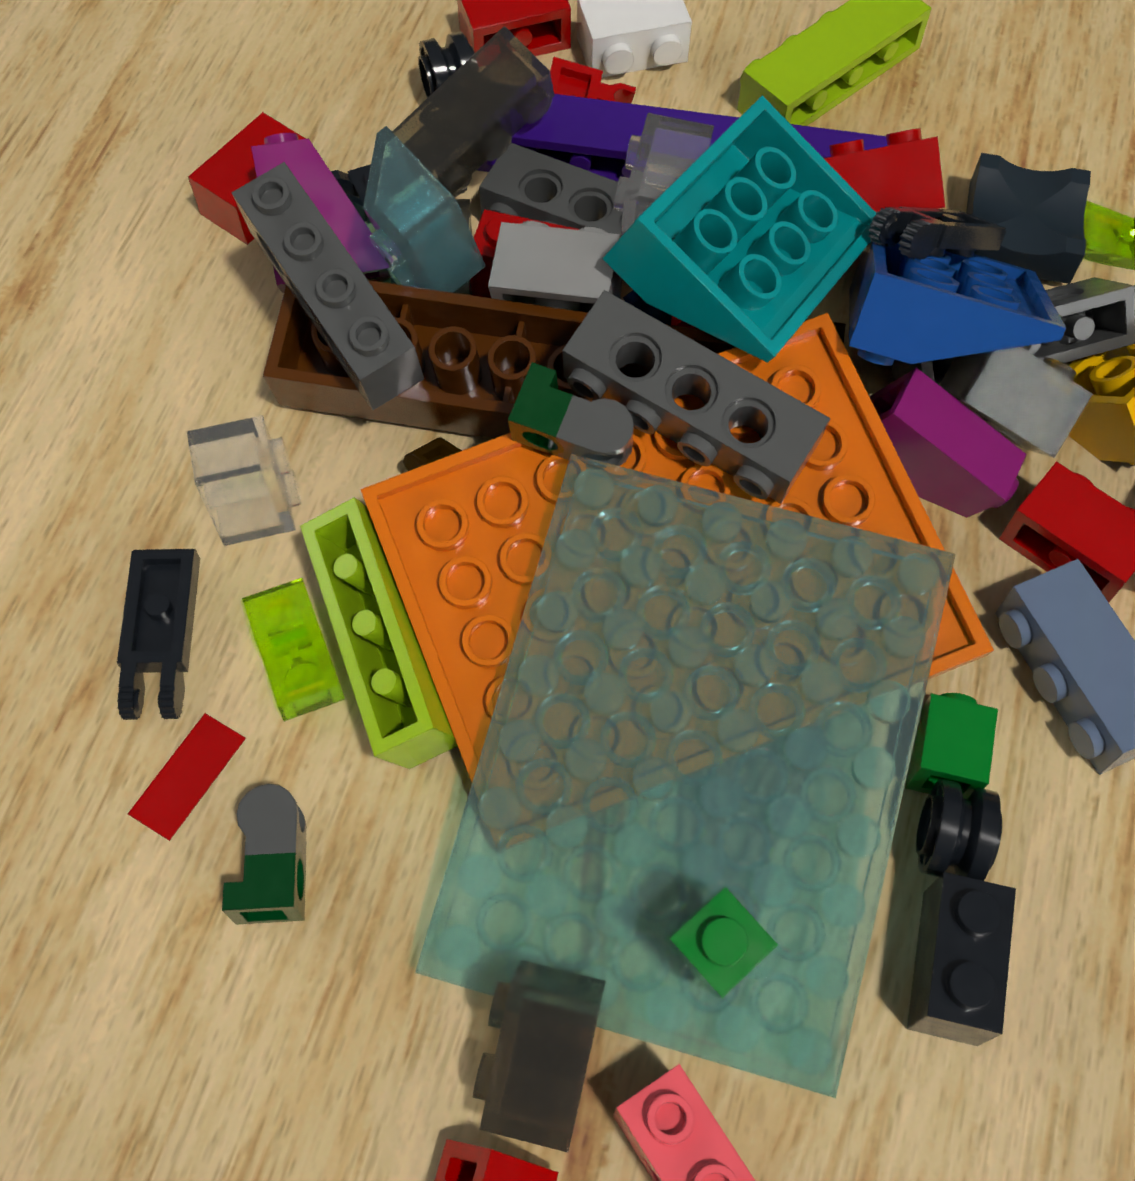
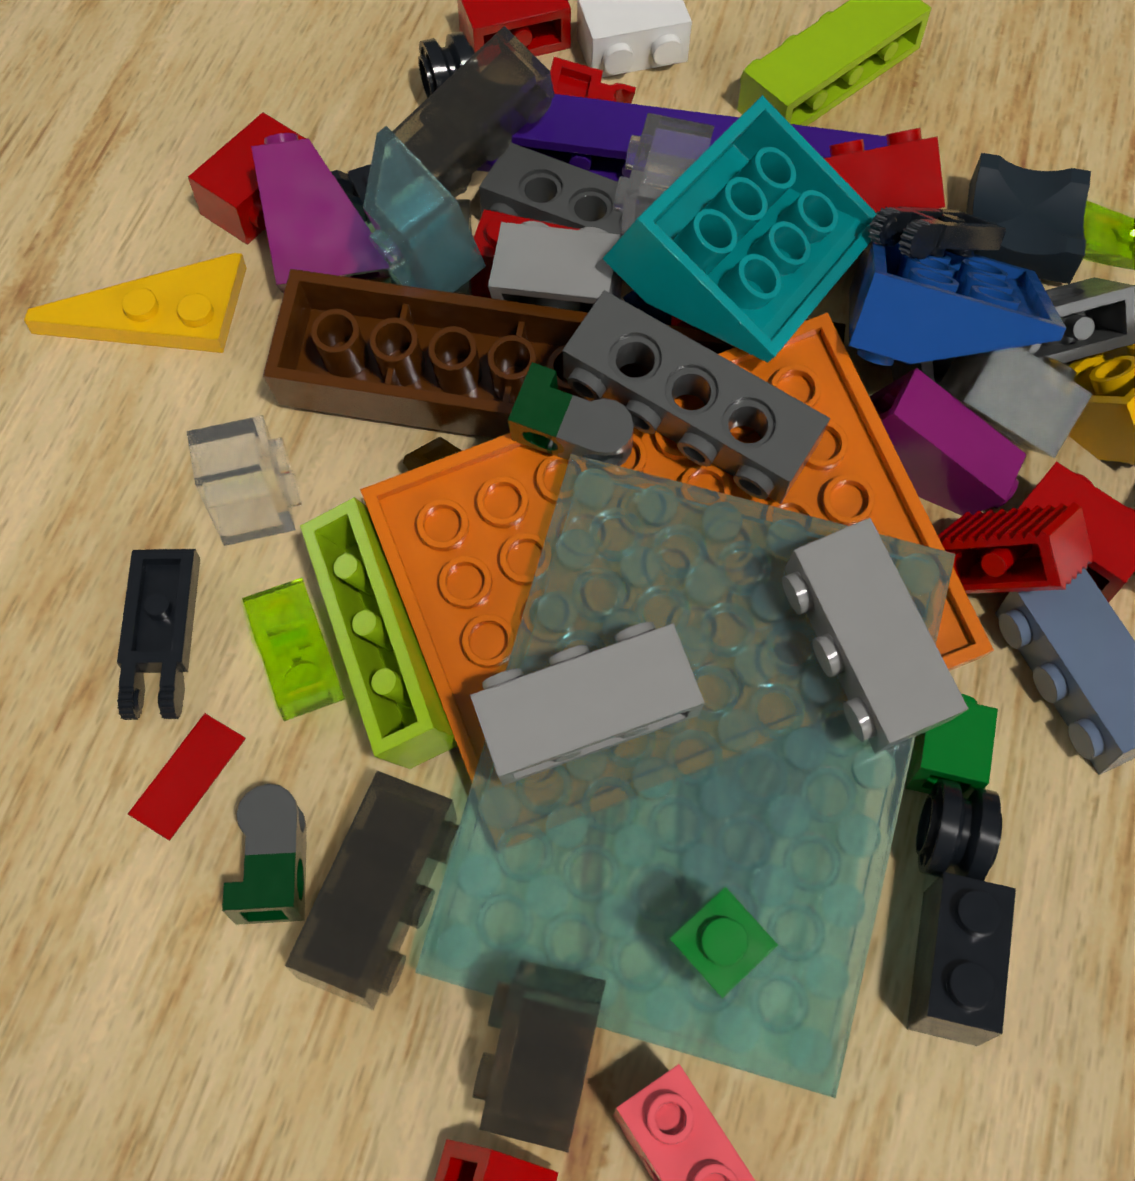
dark grey brick [232,162,424,411] -> none
none -> yellow wing [24,253,247,353]
none -> clear smoke brick [285,771,462,1010]
none -> light grey brick [470,622,704,786]
none -> light grey brick [782,518,969,754]
none -> red brick [938,502,1093,594]

